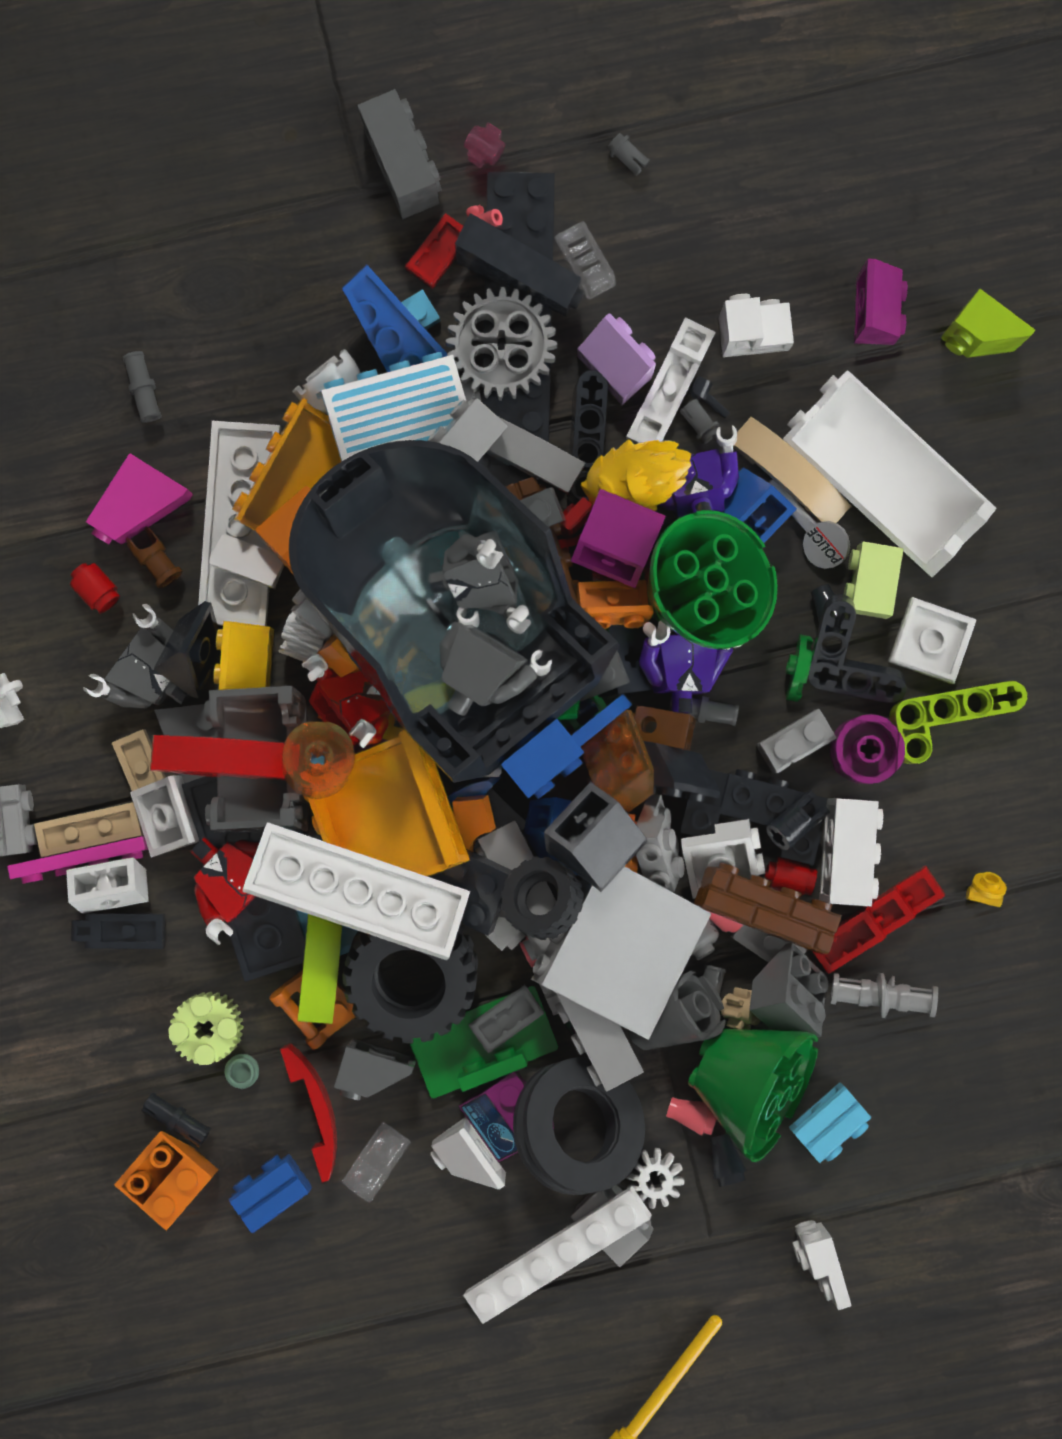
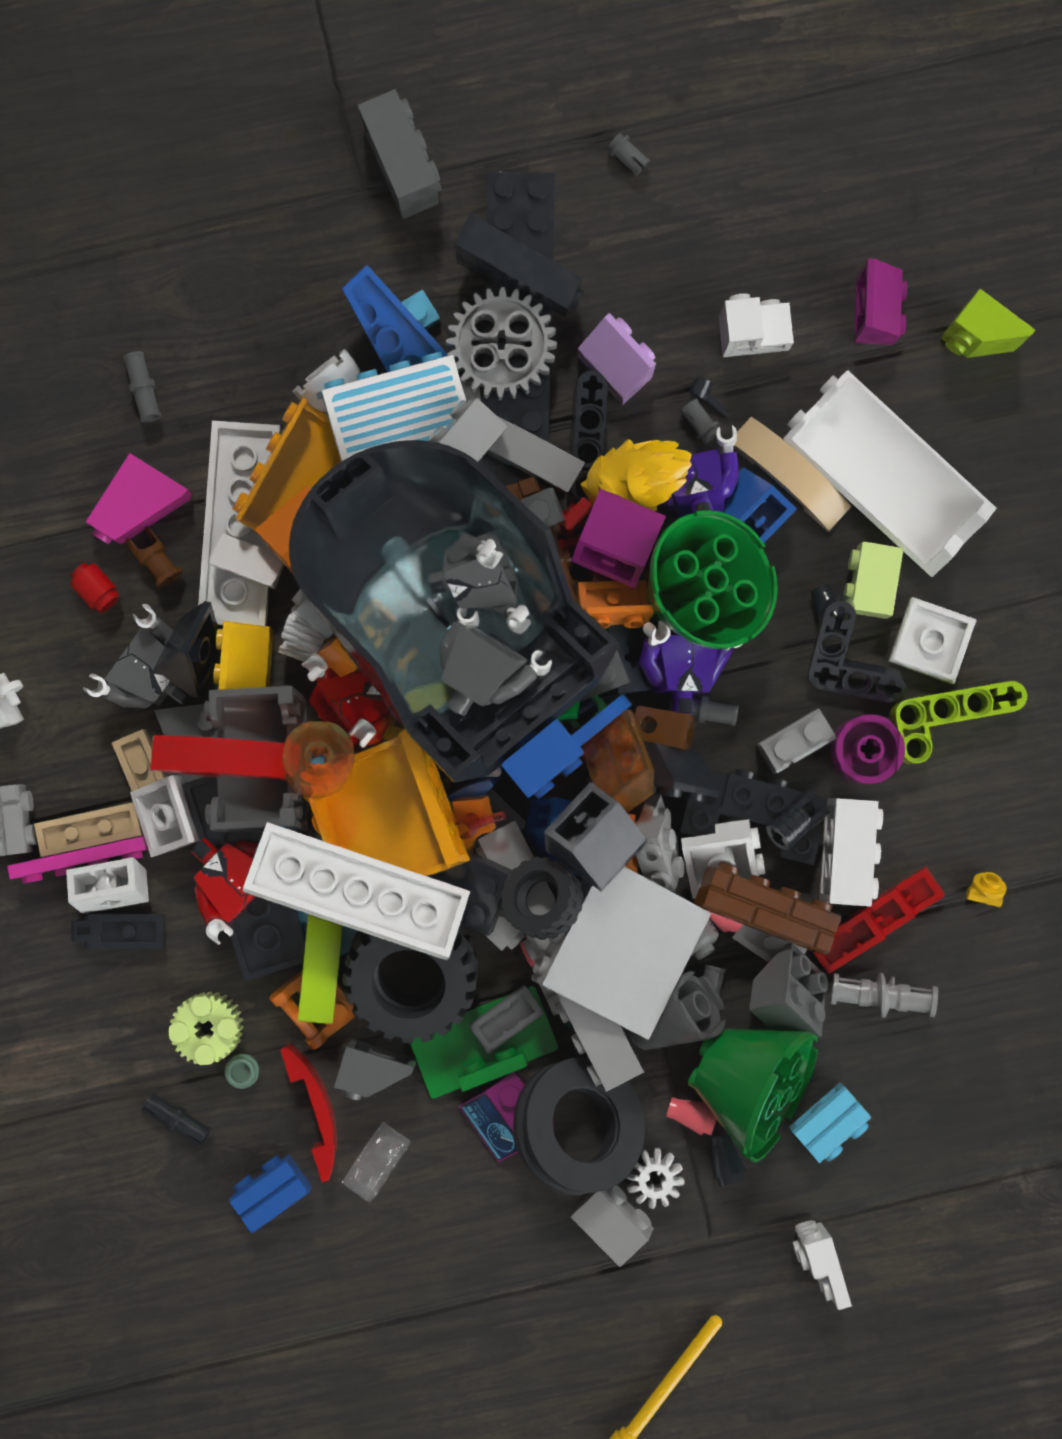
orange slope [114,1131,219,1231] -> none
red plate [405,213,463,289] -> none
white slope [431,1117,506,1190] -> none
white plate [463,1186,652,1324] -> none
clear pink gear [464,122,506,168] -> none
coral arm [466,205,503,227] -> none
clear slope [554,221,616,300] -> none
white slope [626,317,716,443] -> none
tan gear [721,987,761,1030] -> none
red brick [764,856,817,897] -> none
light grey piece [769,479,850,569] -> none
green plate [785,634,813,702] -> none
none -> clear red hand [455,811,507,840]

